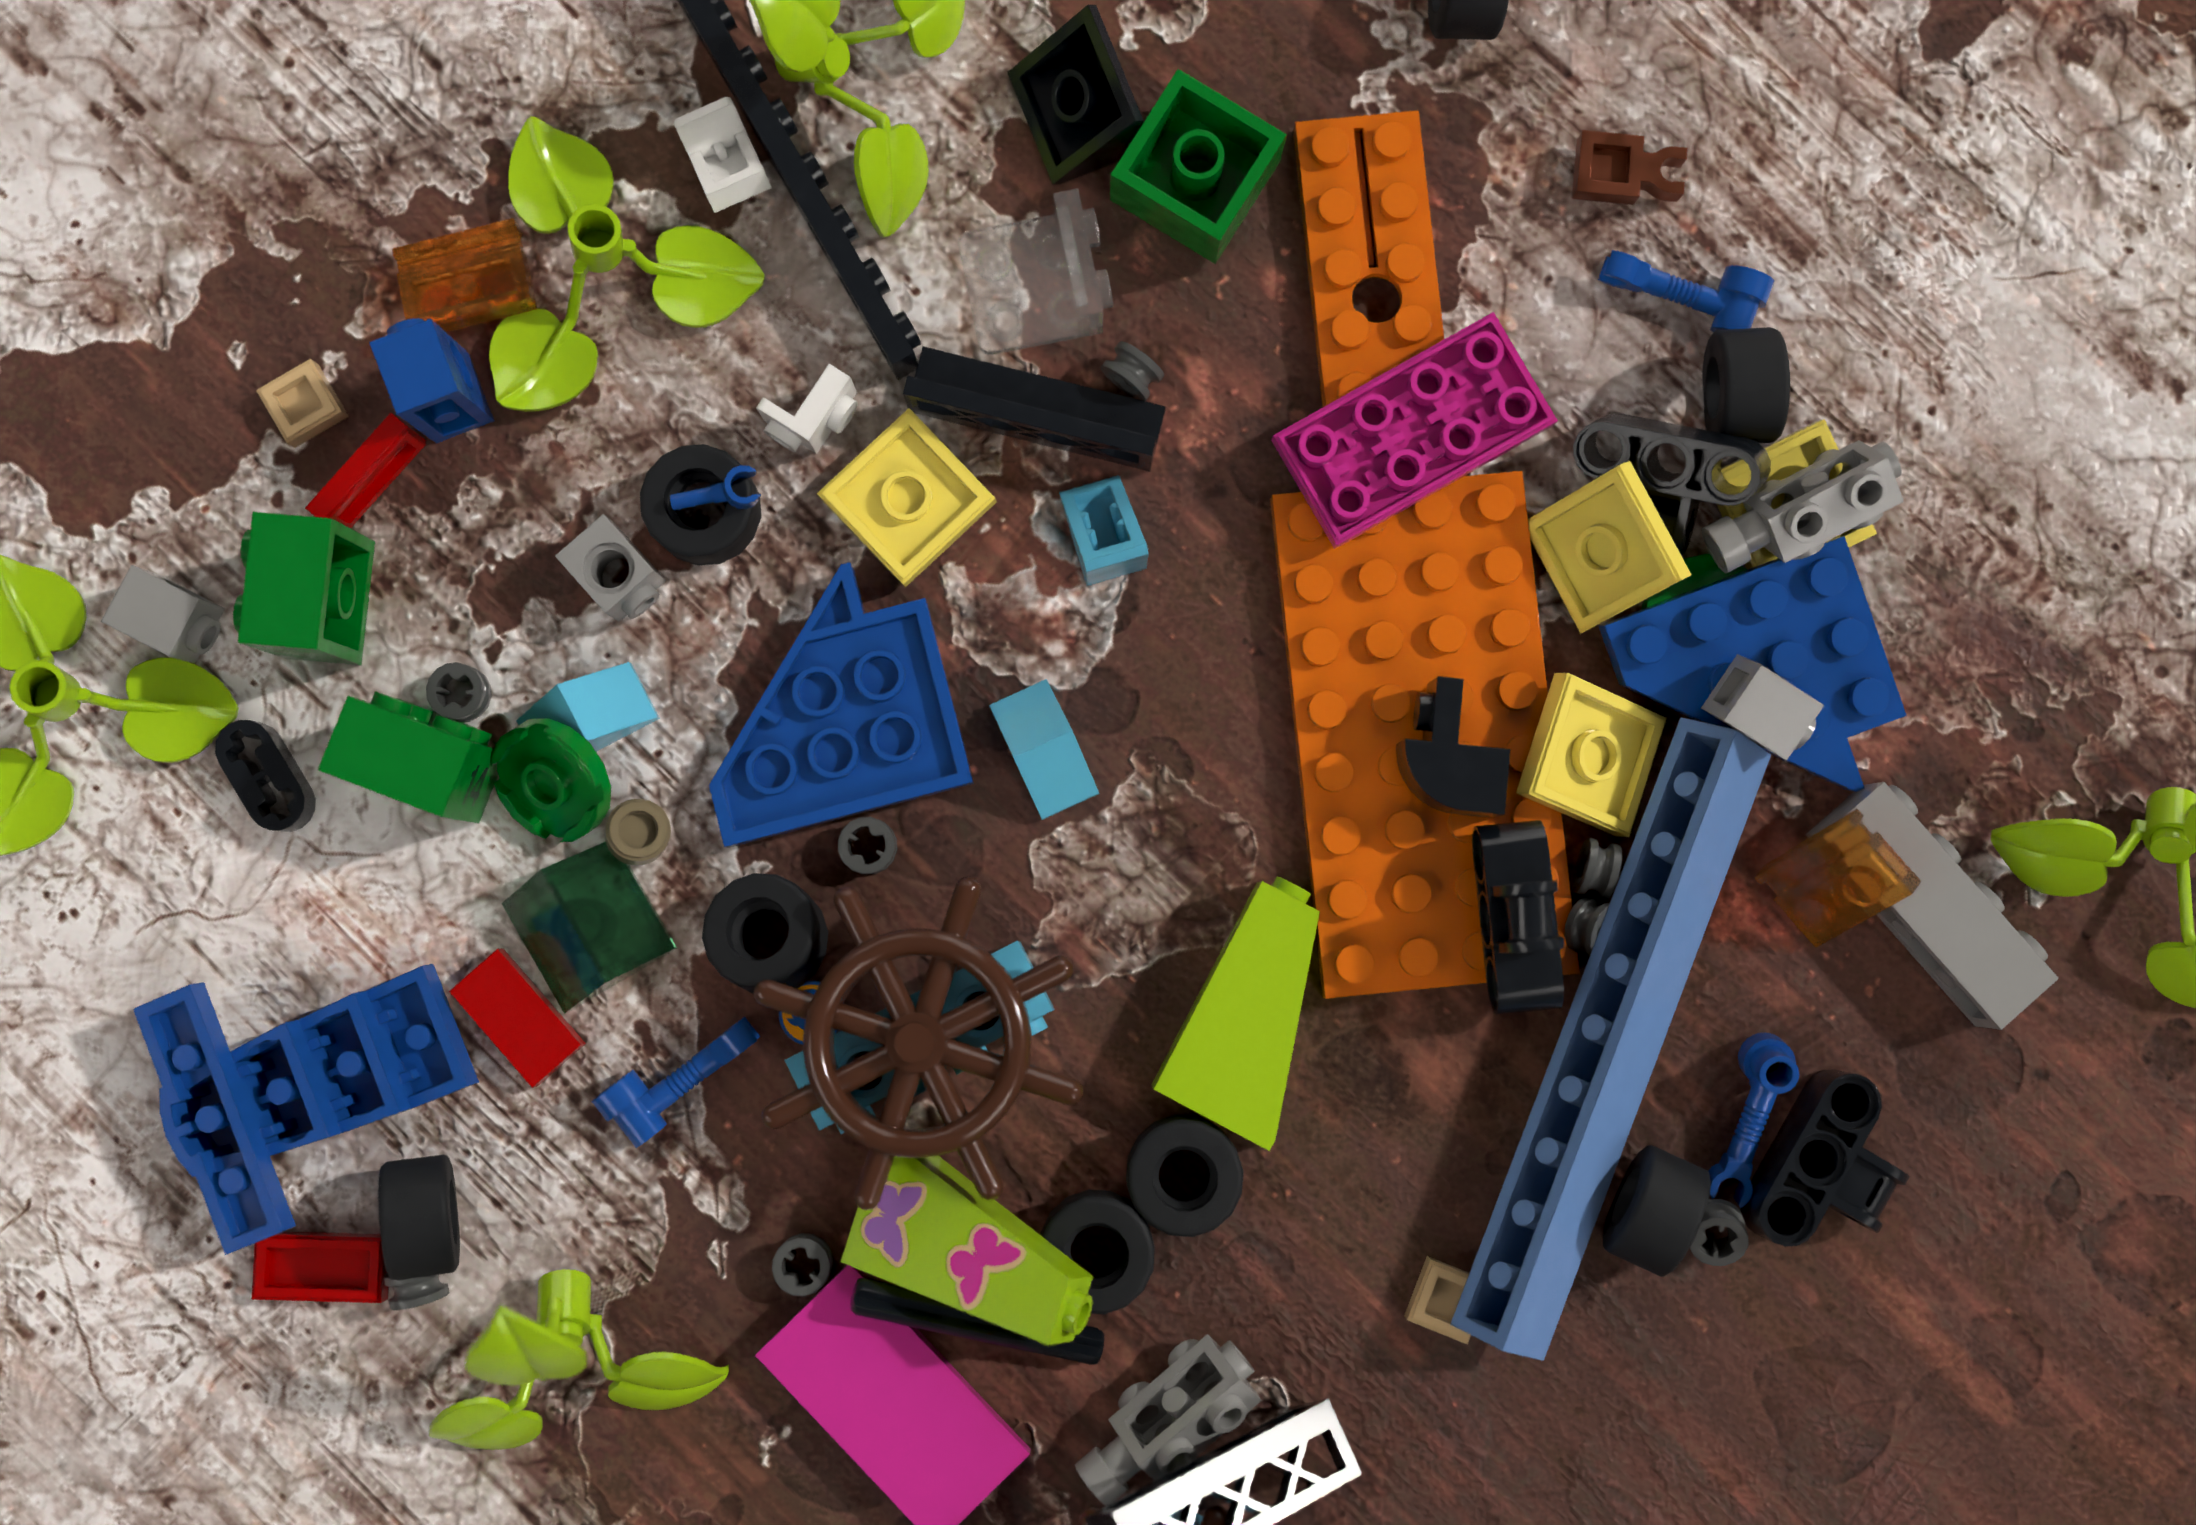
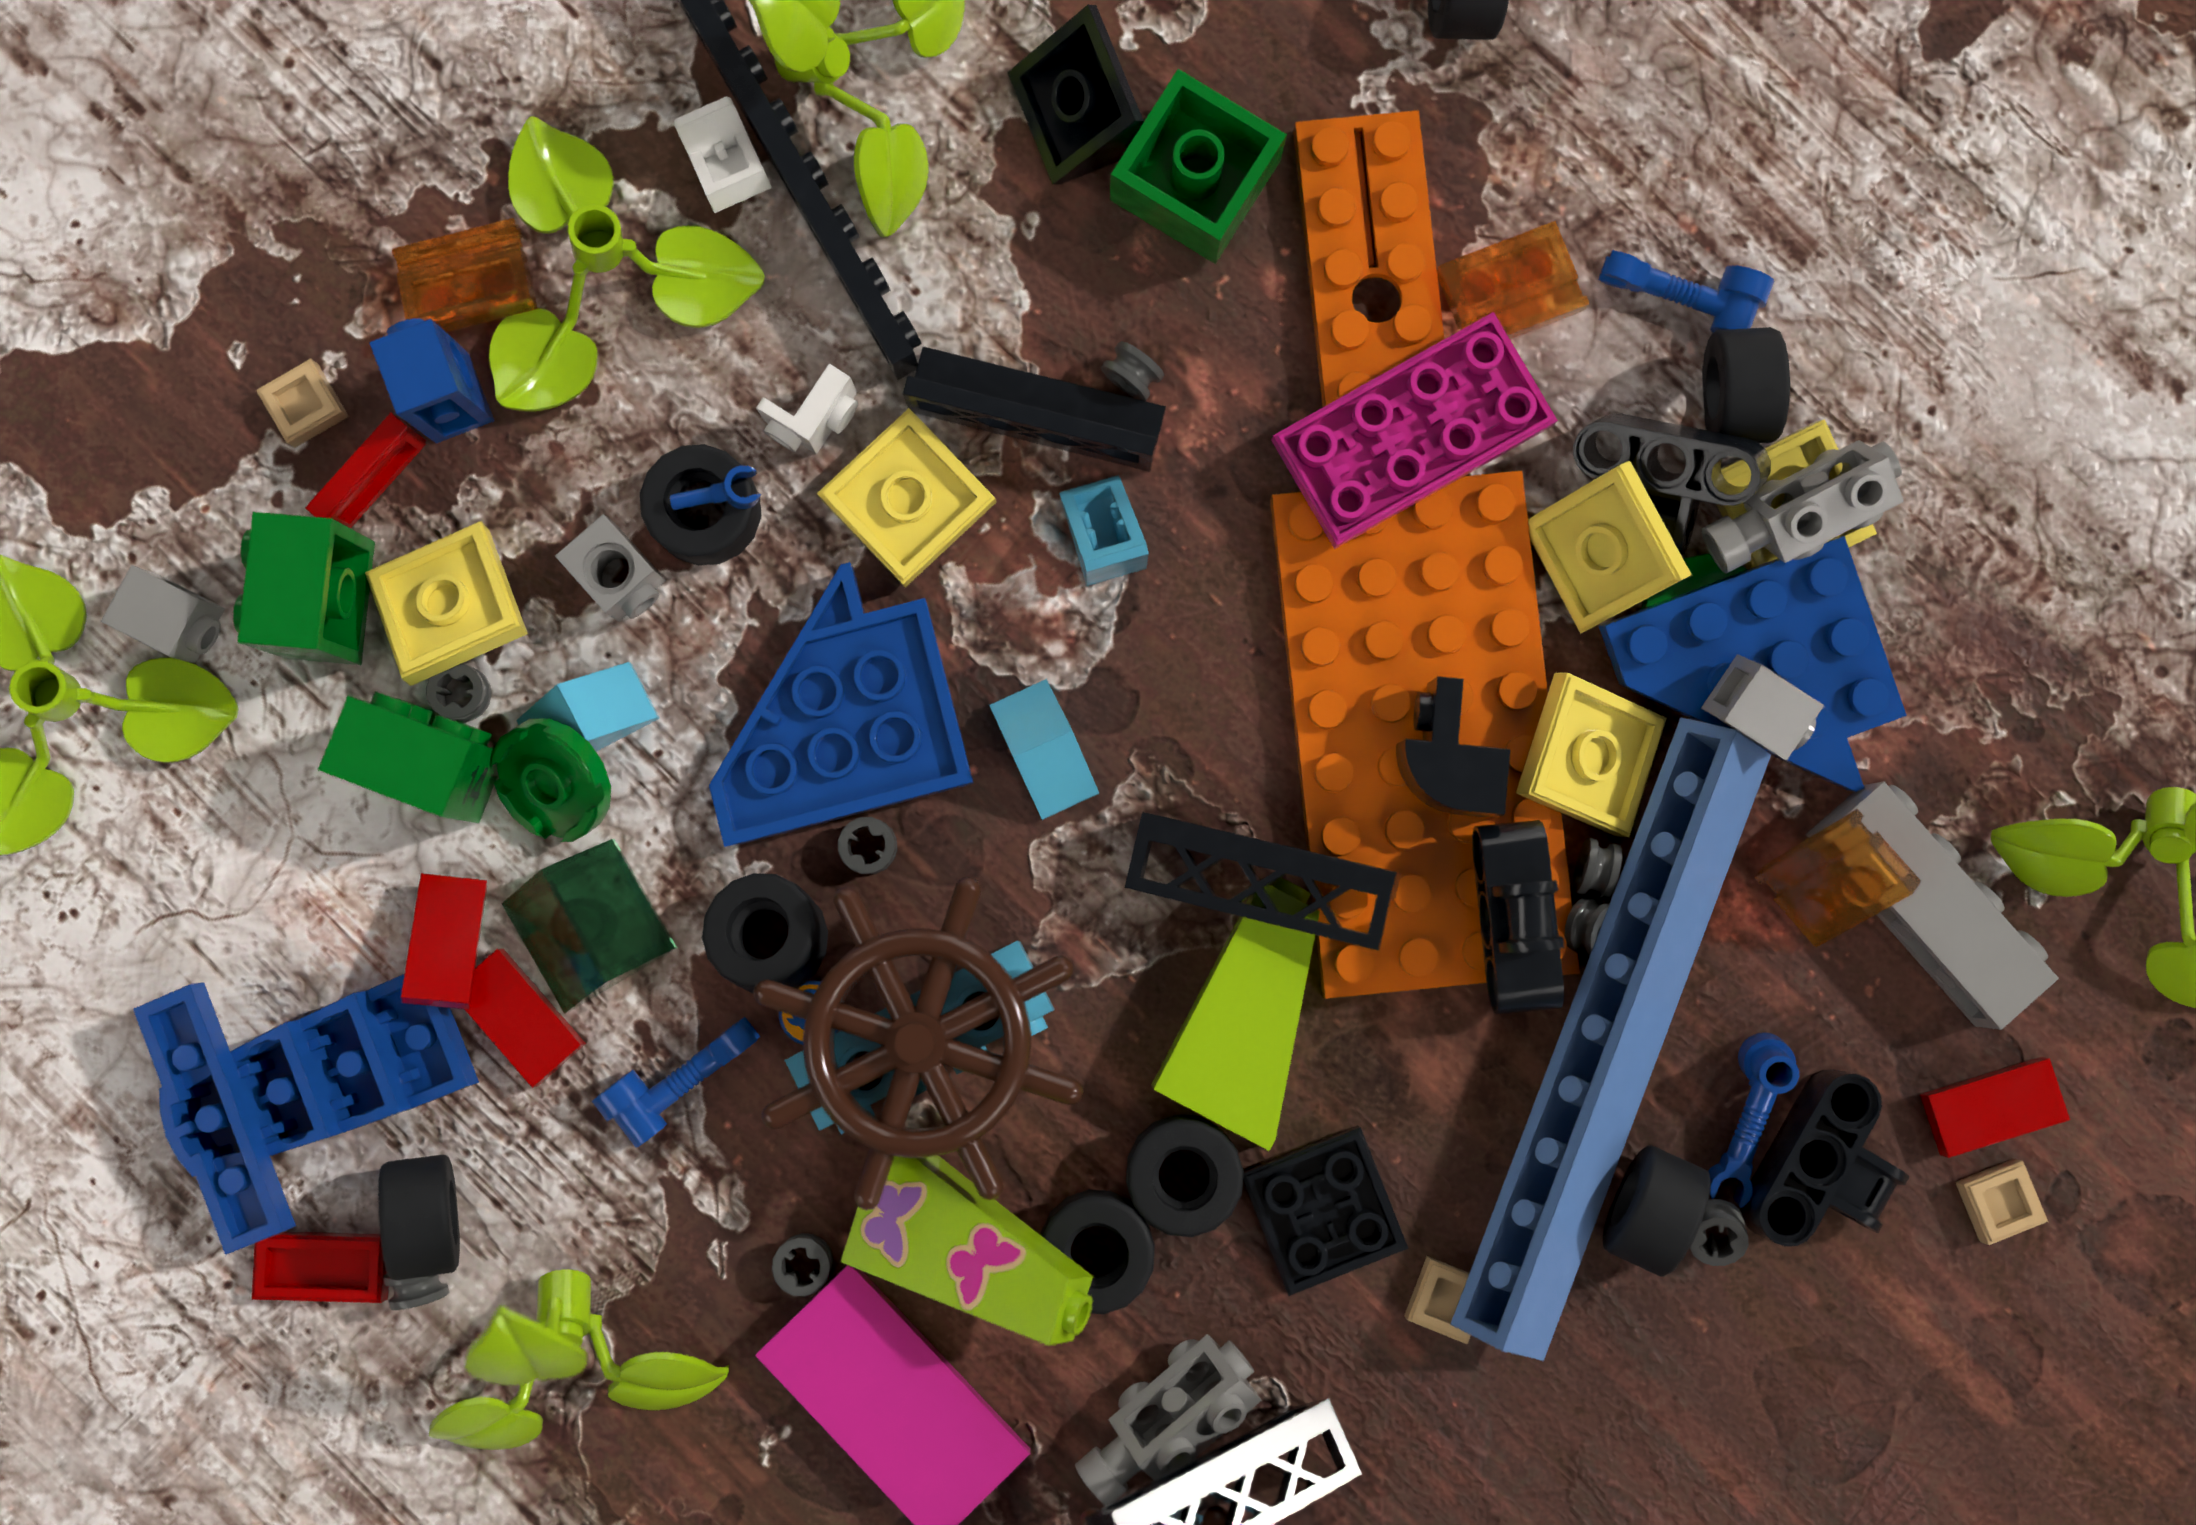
black beam [215,720,316,832] -> none
dark tan tile [605,799,671,865] -> none
black axle [850,1278,1105,1365] -> none
clear bracket [958,188,1113,355] -> none
copper plate [1572,130,1688,205] -> none
none -> light yellow plate [365,521,528,686]
none -> red tile [401,873,487,1009]
none -> black fence [1124,812,1401,950]
none -> black tile [1243,1125,1409,1296]
none -> clear orange plate [1437,221,1590,339]
none -> red tile [1920,1057,2070,1158]
none -> tan tile [1955,1158,2048,1245]

